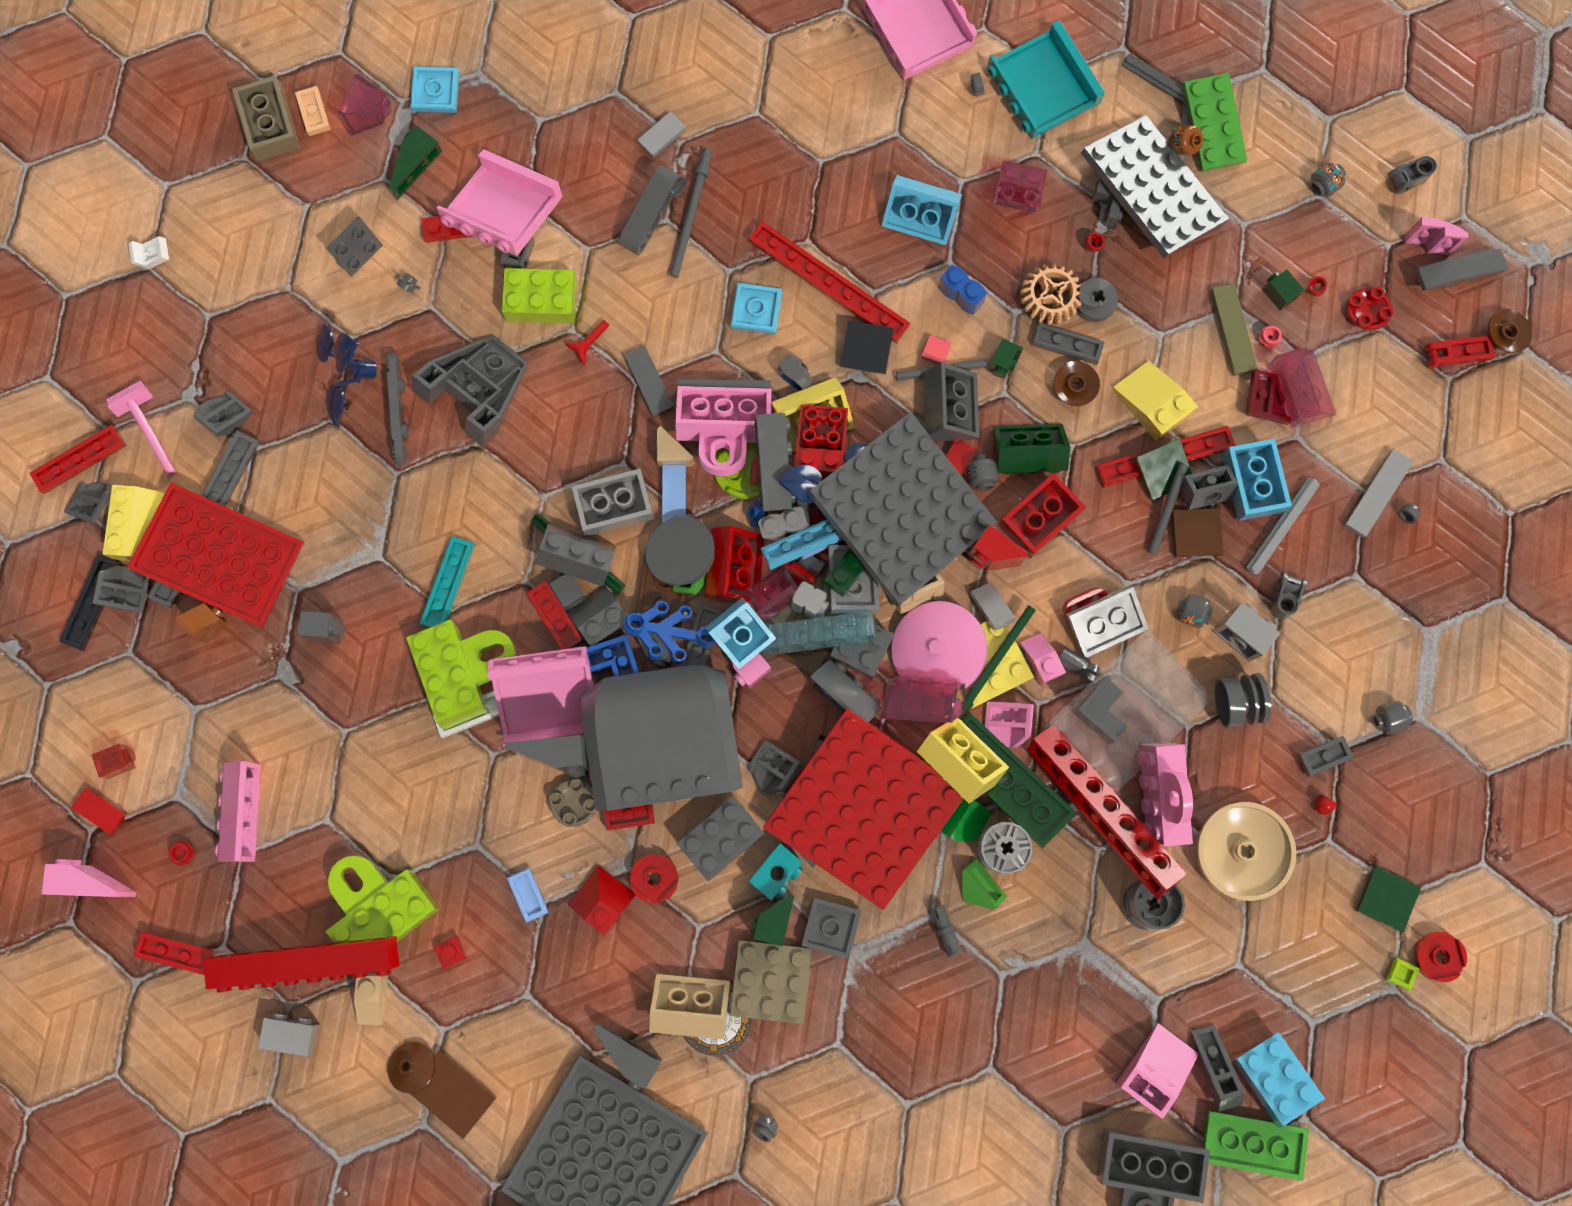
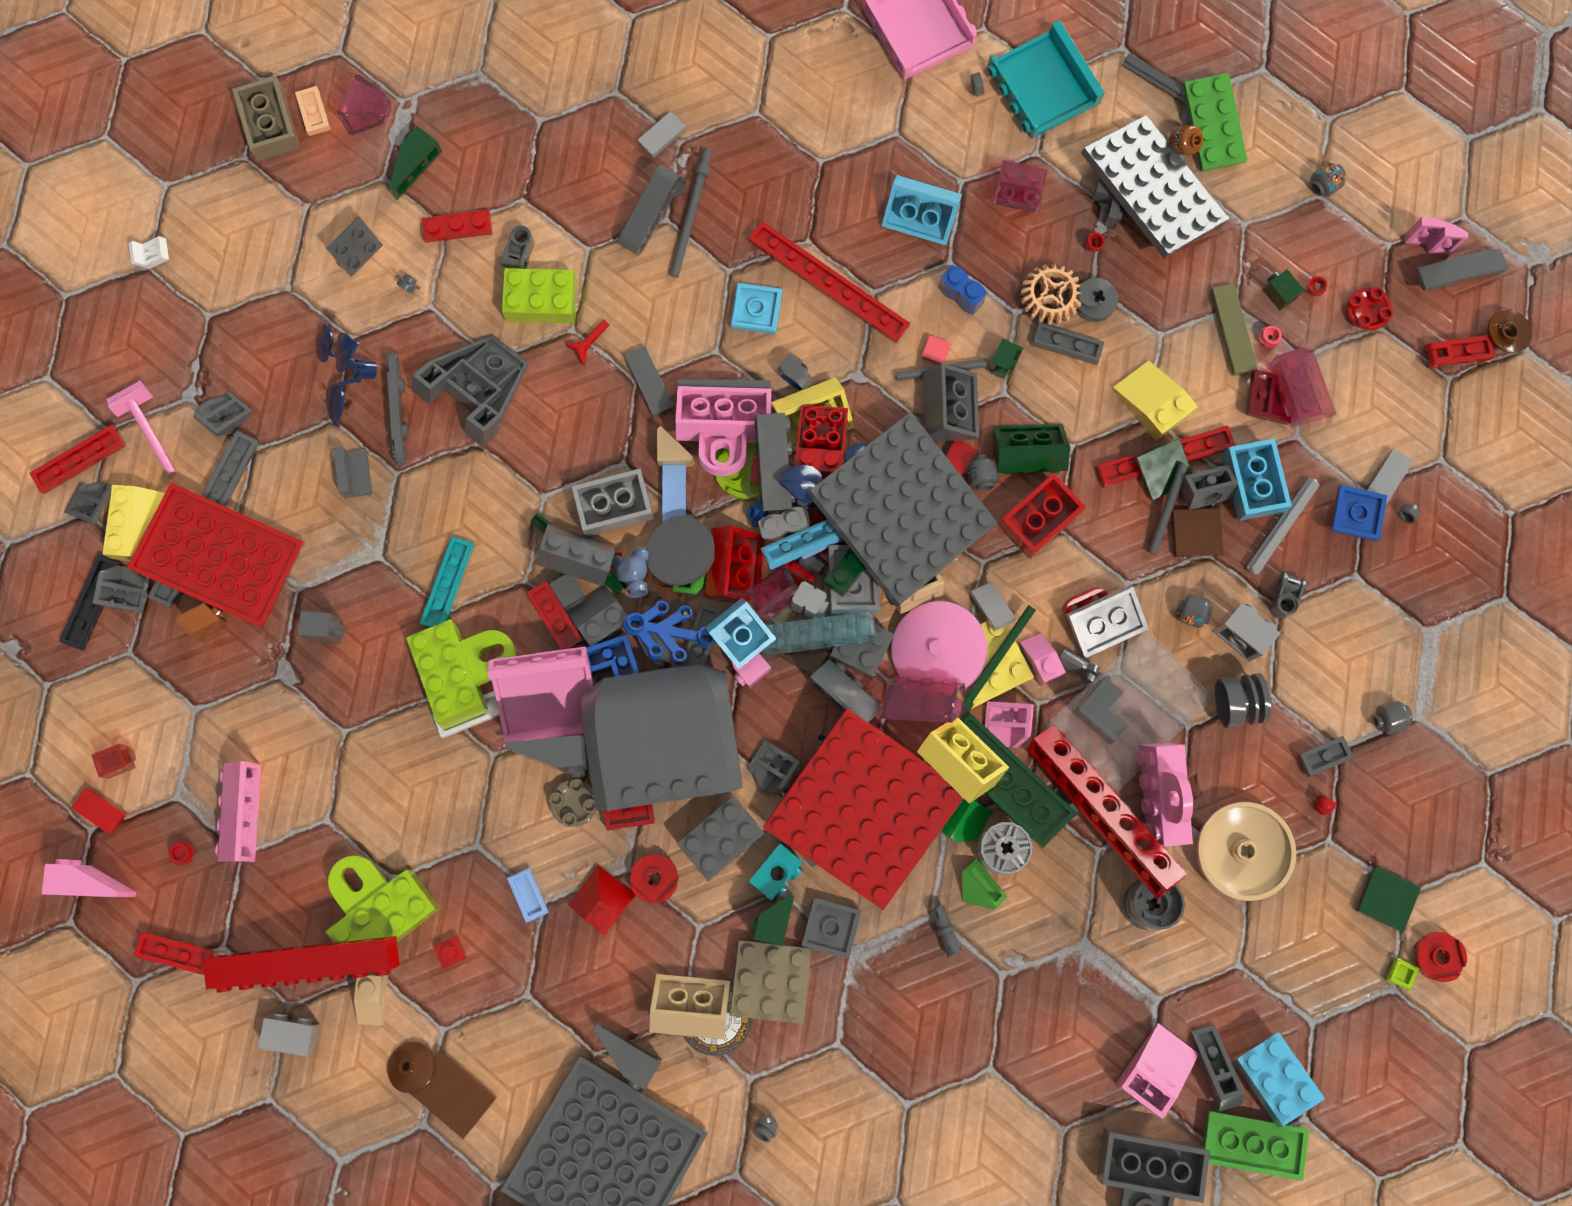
medium azure tile [410,66,459,113] -> none
bright pink panel [437,149,563,256] -> none
black tile [840,321,894,375] -> none
red slope [968,525,1029,571] -> none
reddish brown dish [1053,361,1100,406] -> none
dark grey piece [1387,156,1437,194] -> none
none -> dark grey panel [333,447,372,499]
none -> sand blue animal [611,546,649,598]
none -> blue plate [1330,485,1388,542]

